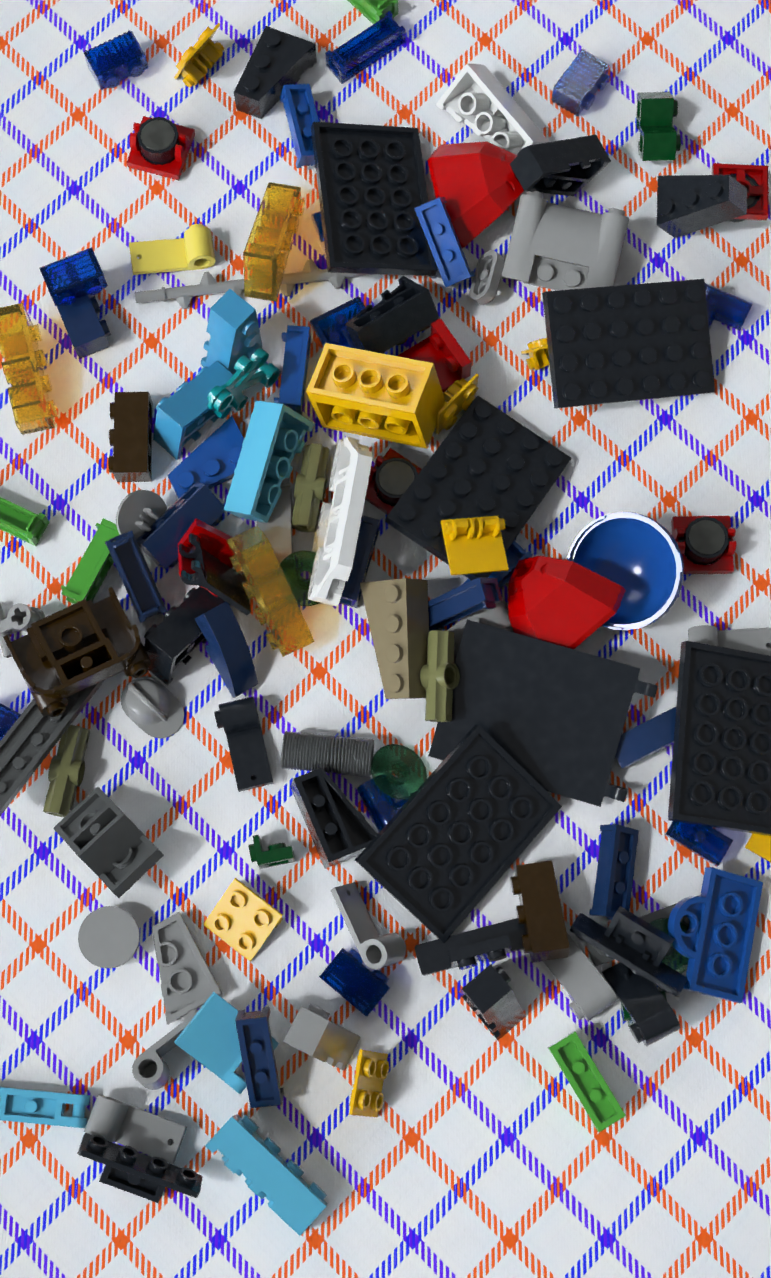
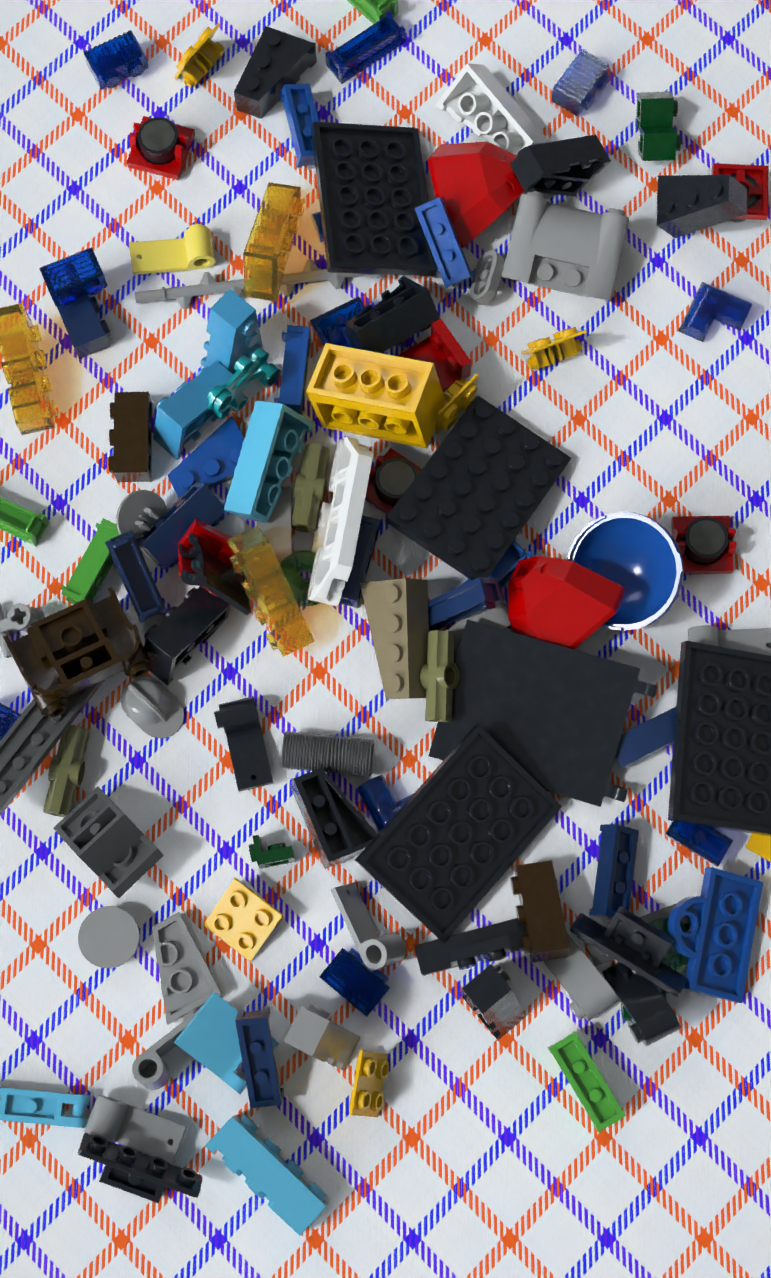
dark blue slope [195,601,258,698] -> none
clear green dish [371,744,427,800] -> none
yellow hinge [441,516,509,575] -> none
black plate [542,279,715,409] -> none

